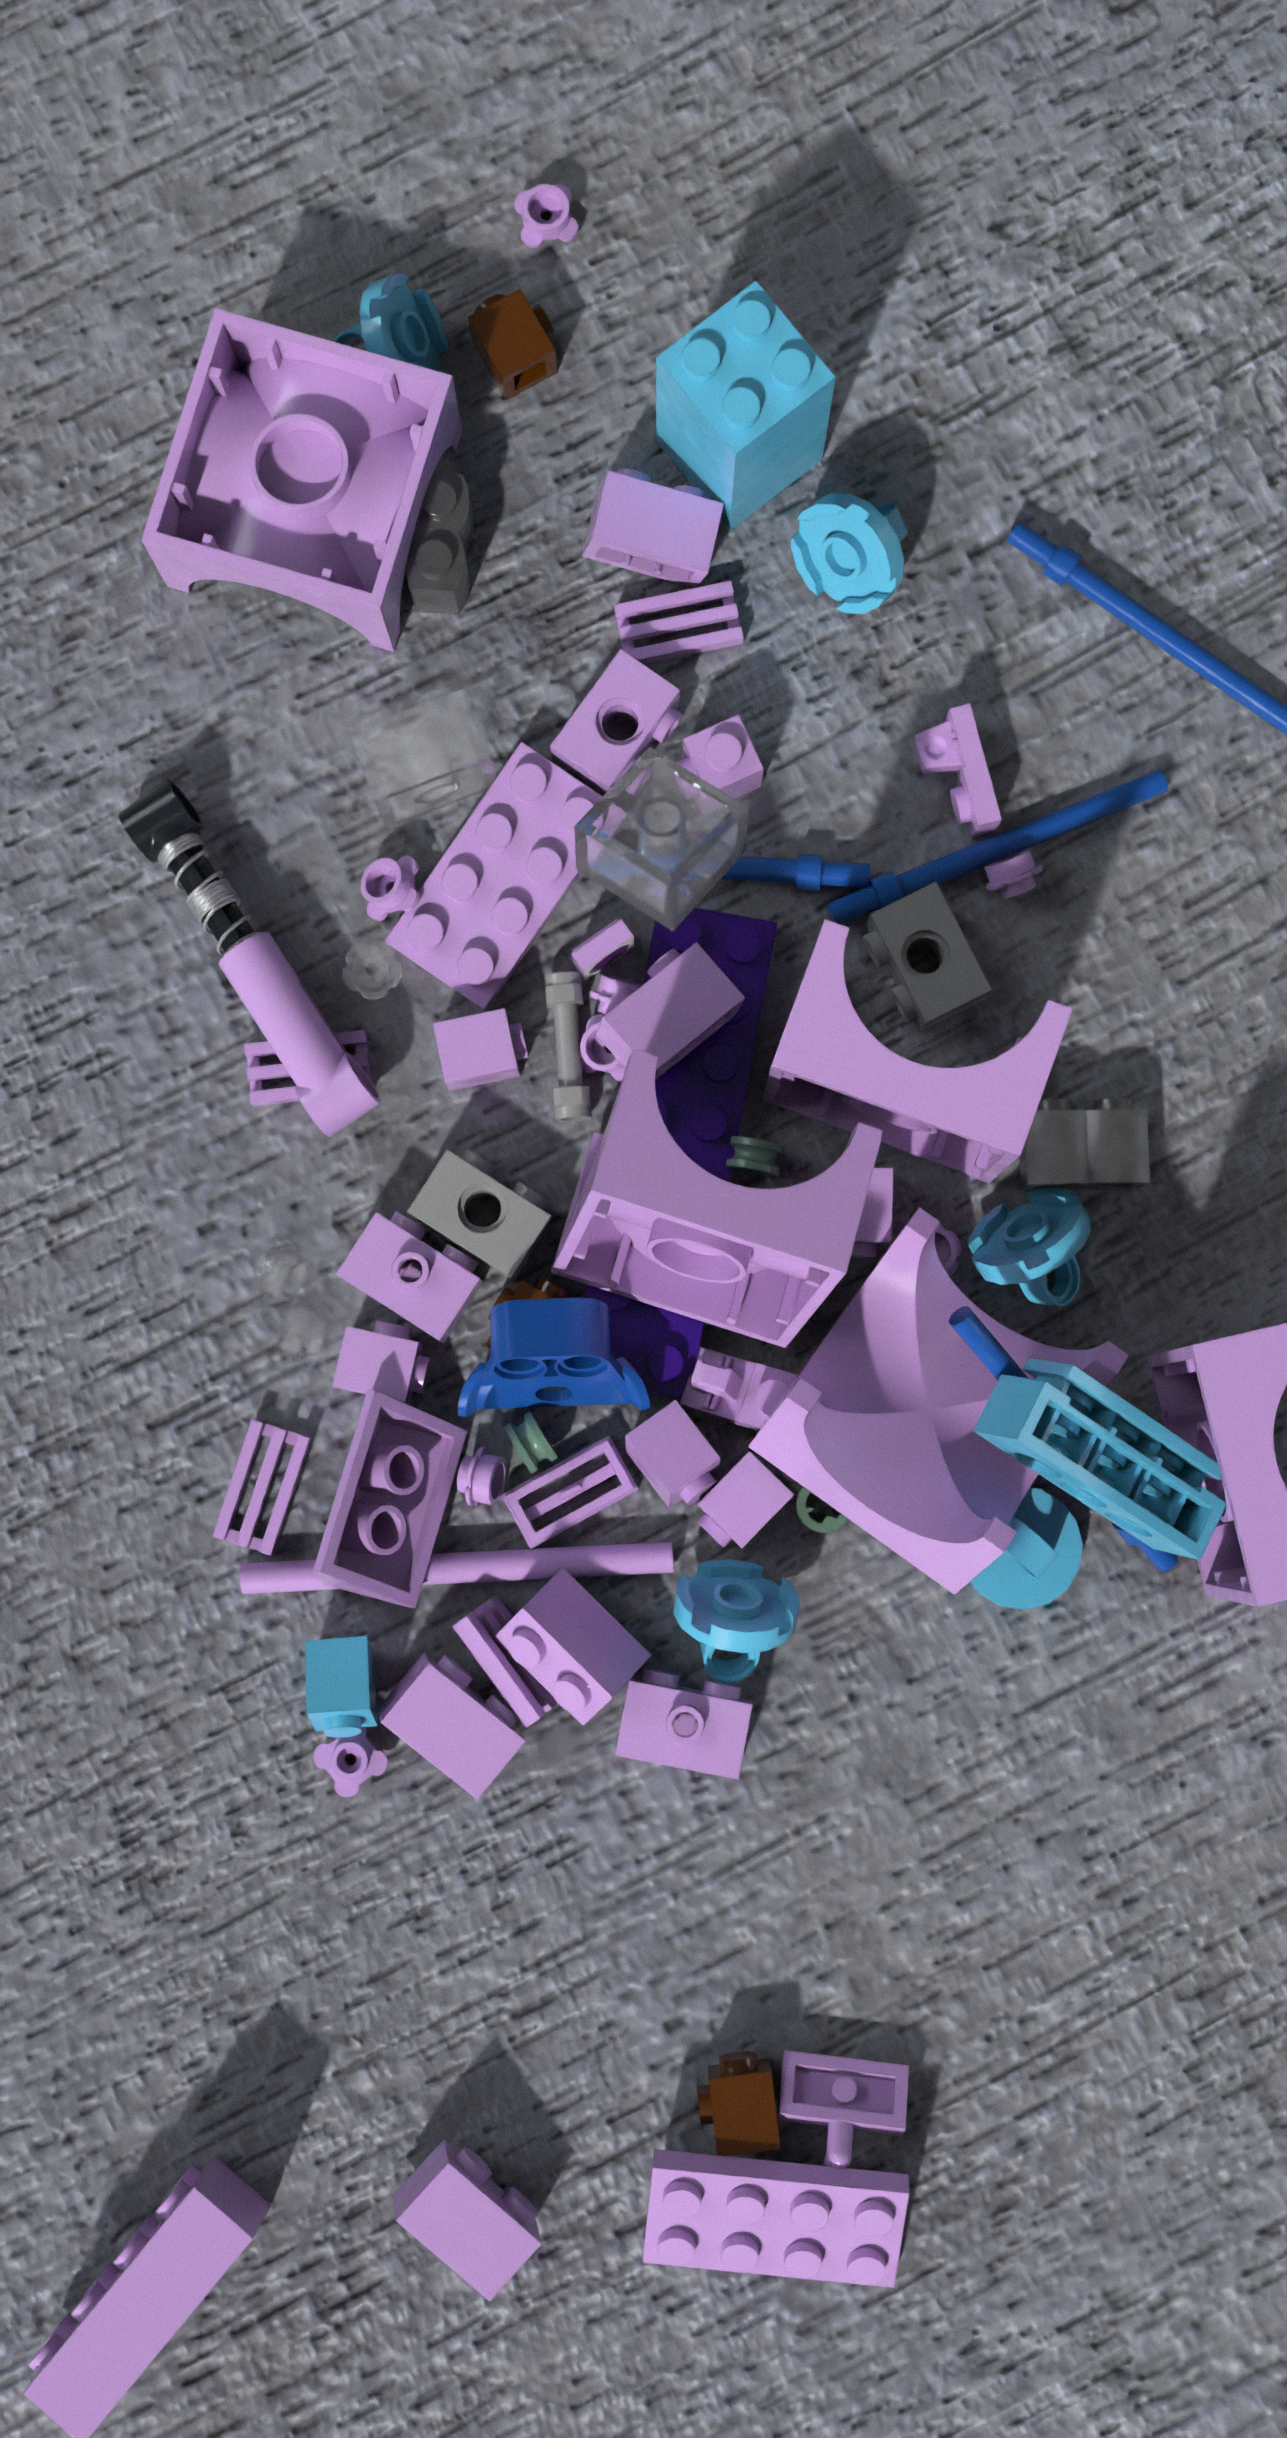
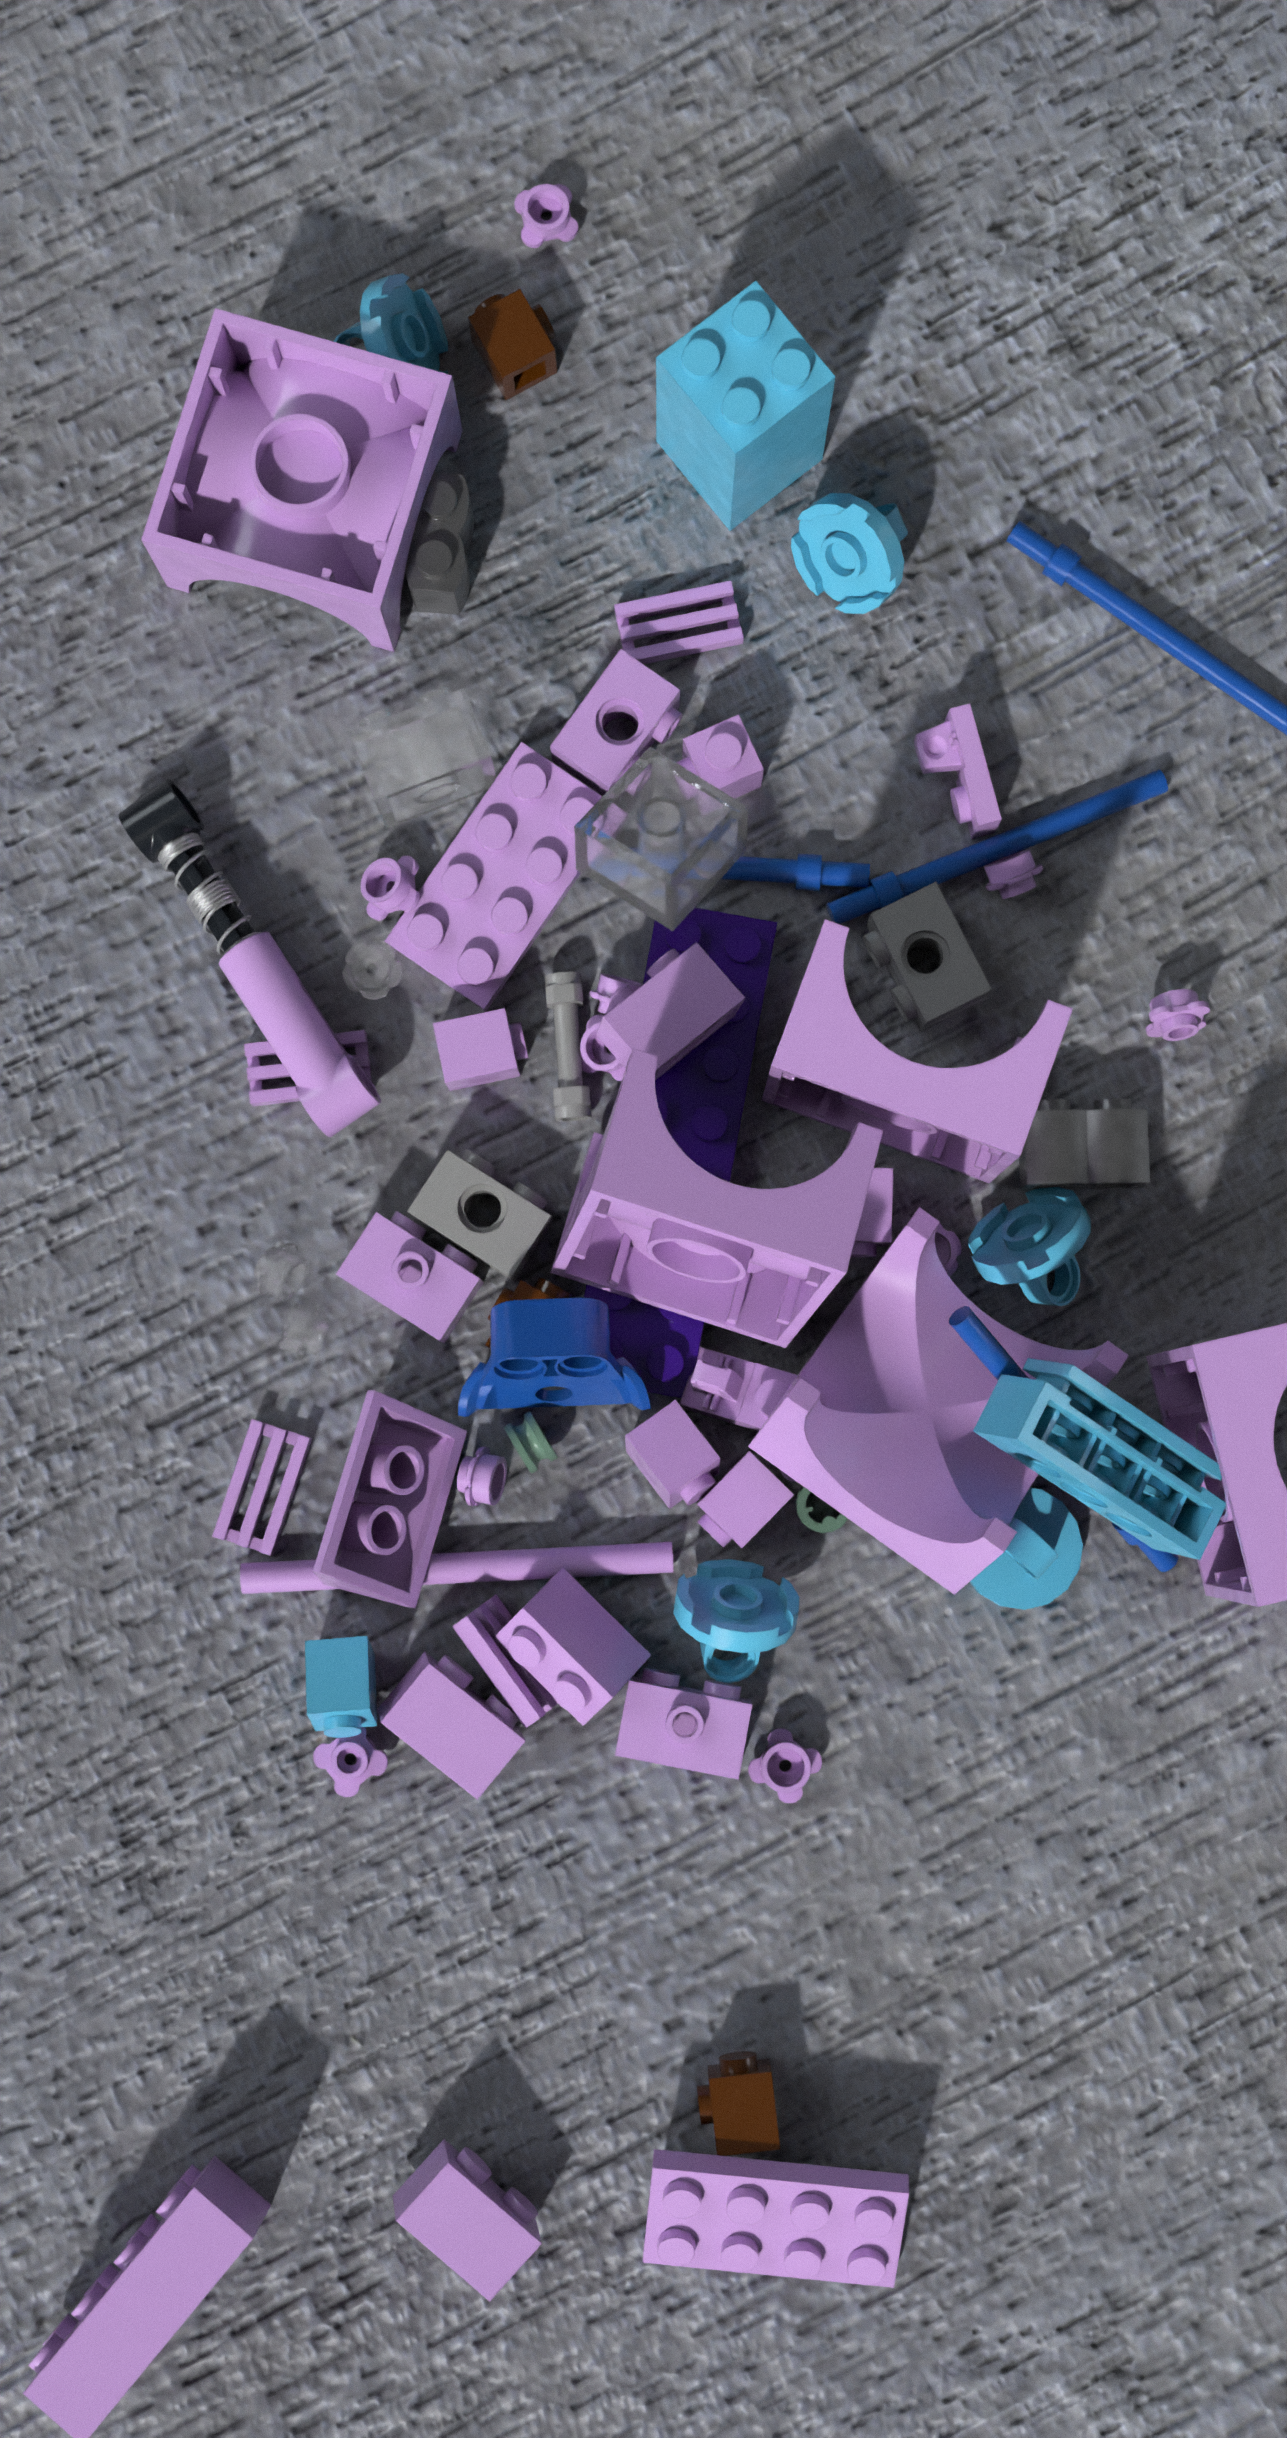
lavender brick [332,1321,431,1404] -> none
lavender tile [501,1436,639,1549] -> none
lavender tile [571,919,634,982] -> none
lavender brick [582,469,724,588] -> none
sand green bush [725,1136,784,1178] -> none
lavender plate [777,2050,909,2170] -> none
none -> lavender plate [748,1728,822,1803]
none -> lavender plate [1145,989,1210,1041]

